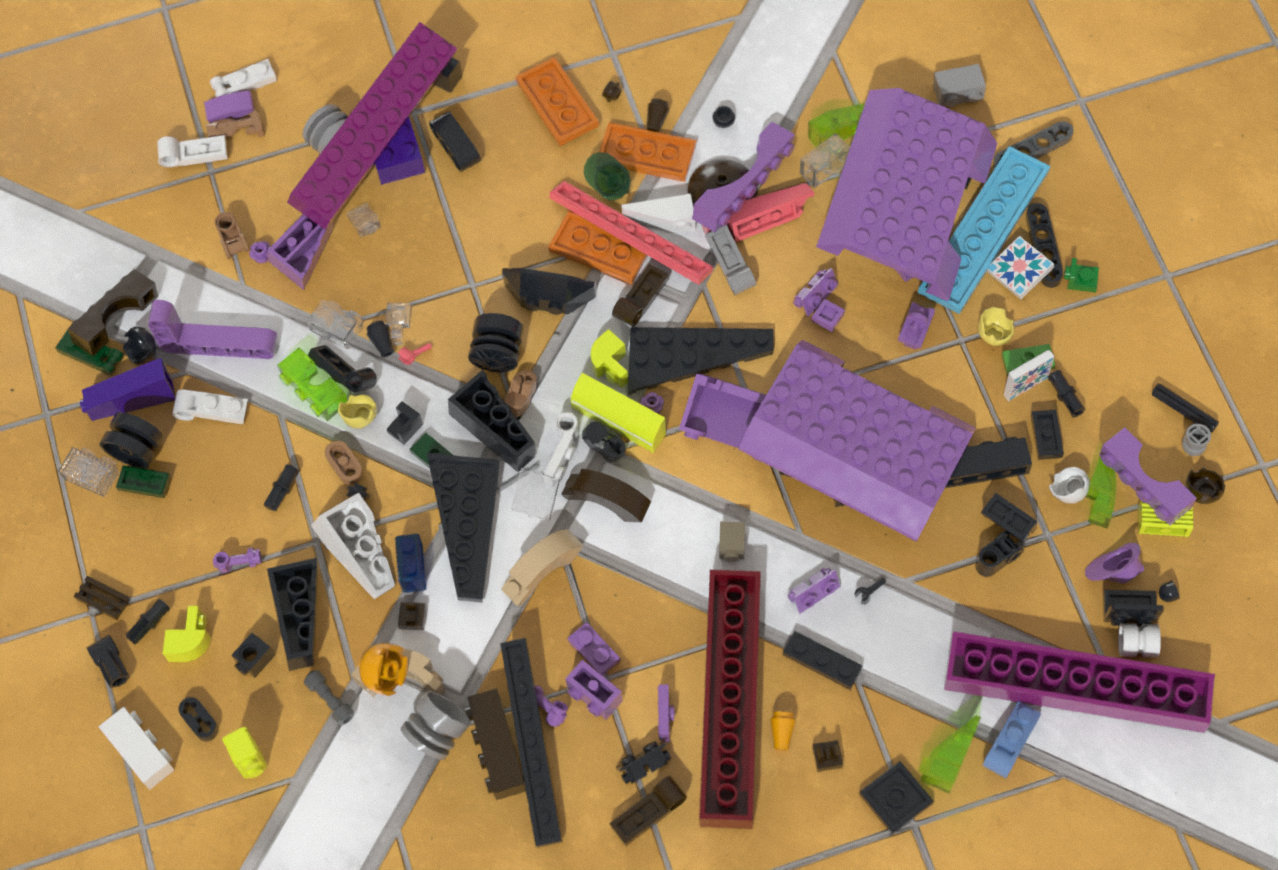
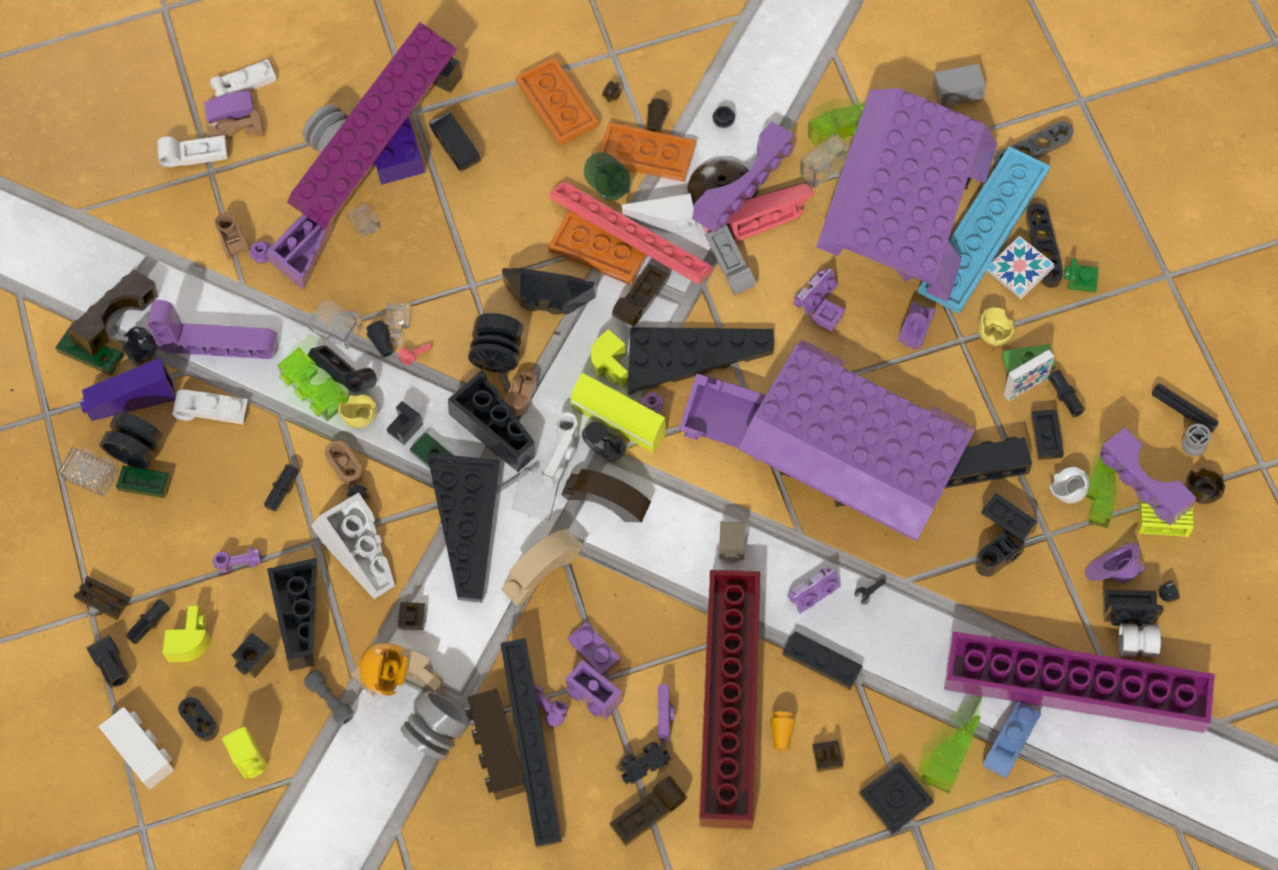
clear blue brick [394,533,426,593] -> none

